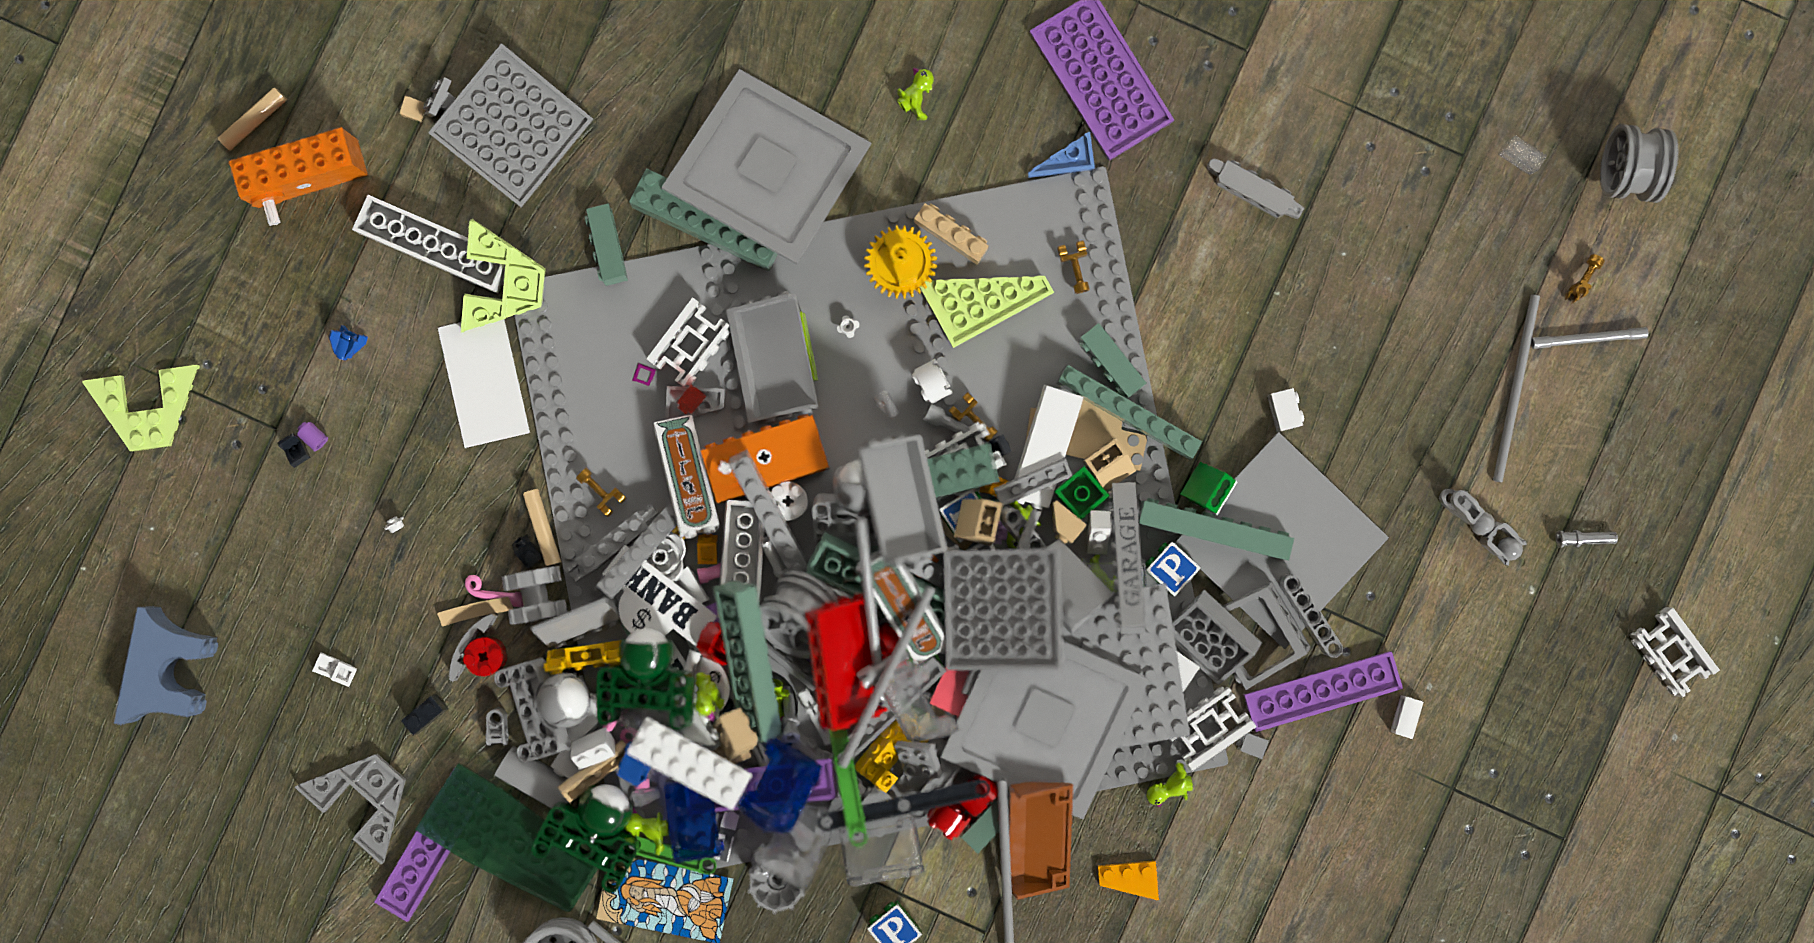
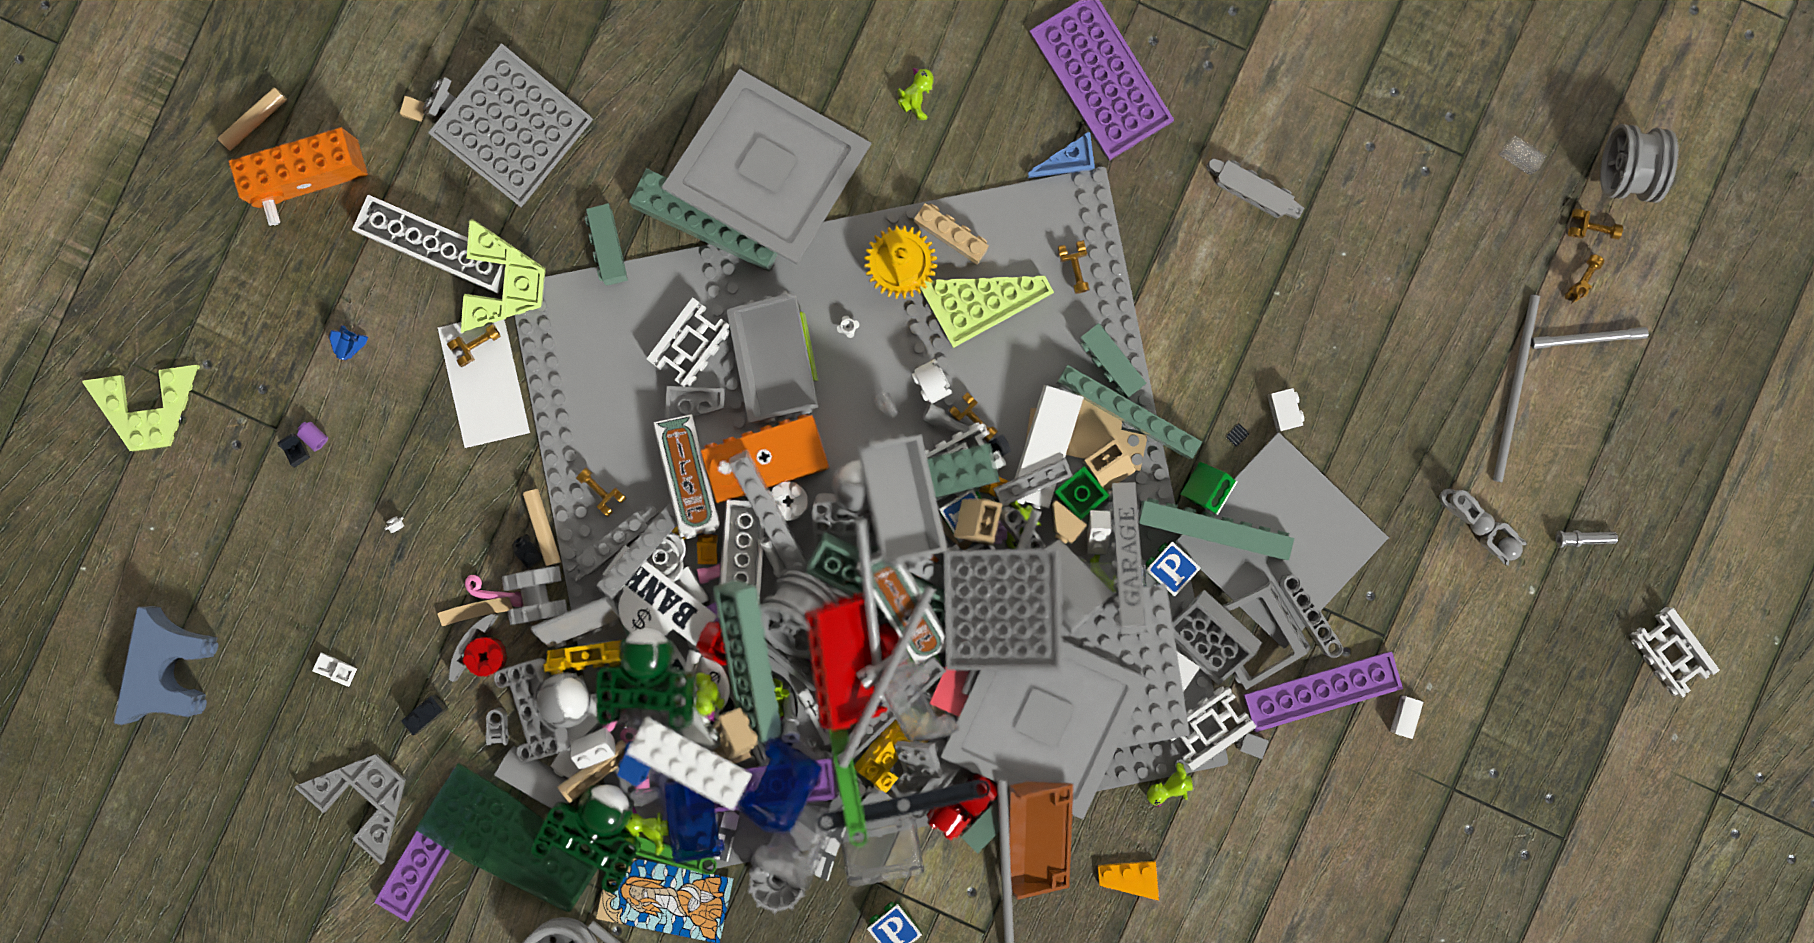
magenta tile [632,363,656,386] -> none
clear red brick [677,383,707,414] -> none
none -> pearl gold bar [447,324,501,367]
none -> sticker [815,827,846,881]
none -> black sticker [1226,424,1249,447]
none -> pearl gold bar [1568,209,1623,240]

